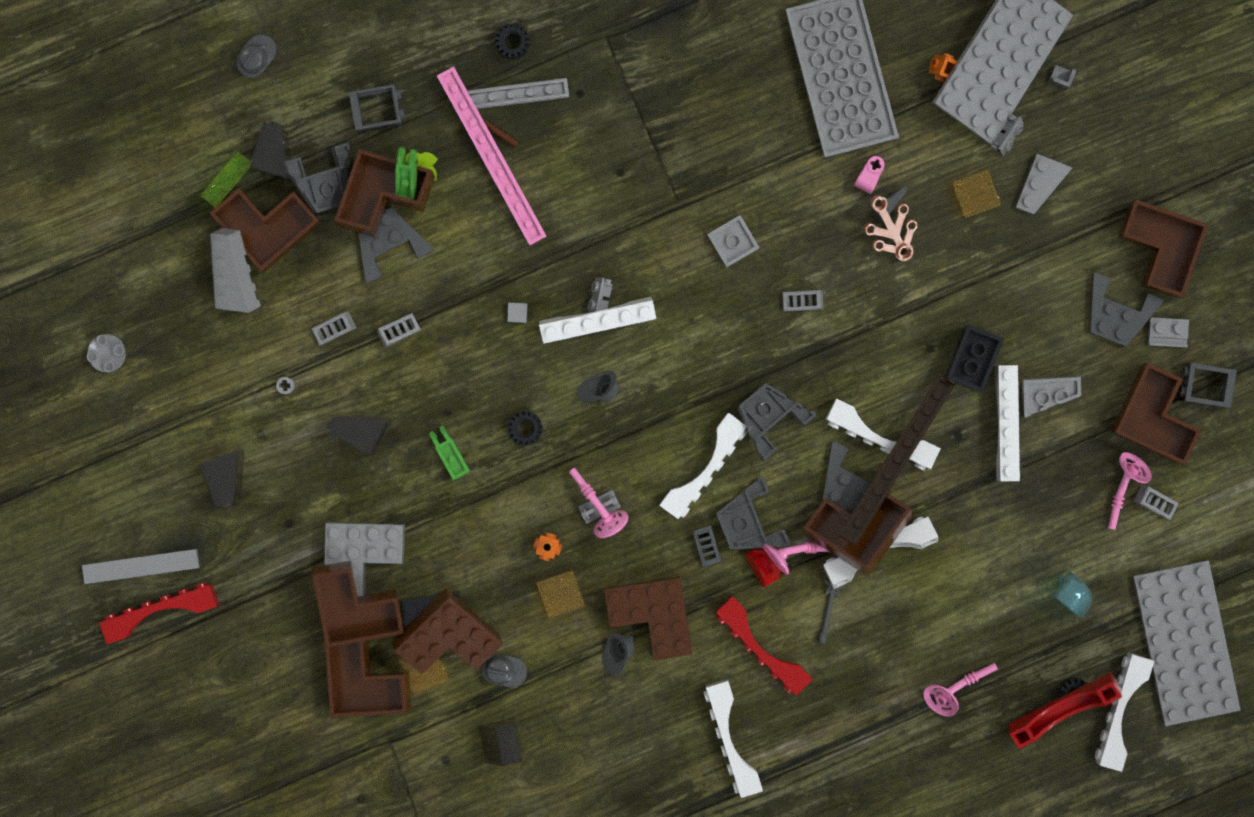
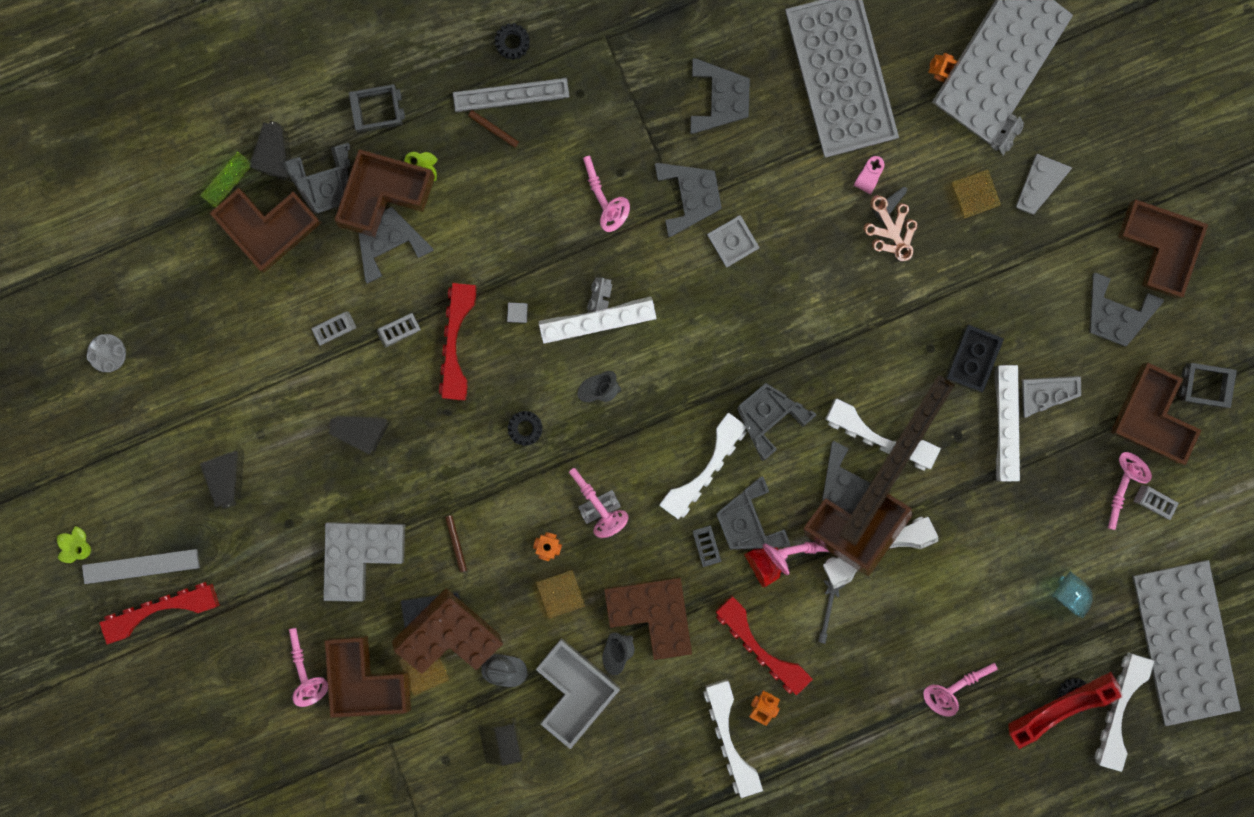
light grey wedge [210,228,261,313] -> none
dark grey piece [236,35,276,77] -> none
light grey bush [276,377,295,394] -> none
reddish brown piece [312,561,404,648] -> none
bright green hinge [395,147,417,200] -> none
bright green hinge [429,425,470,481] -> none
bright pink plate [437,67,547,245] -> none
light grey slope [782,290,823,311] -> none
flat silver panel [1047,65,1076,91] -> none
light grey plate [1148,317,1189,348] -> none
none -> lime plate [57,526,91,563]
none -> bright pink dish [289,628,328,707]
none -> red arch [439,283,477,400]
none -> reddish brown bar [445,515,467,572]
none -> light grey piece [536,638,620,749]
none -> bright pink dish [583,156,630,232]
none -> dark grey wing [655,163,722,237]
none -> dark grey wing [690,59,750,134]
none -> orange brick [749,690,780,726]

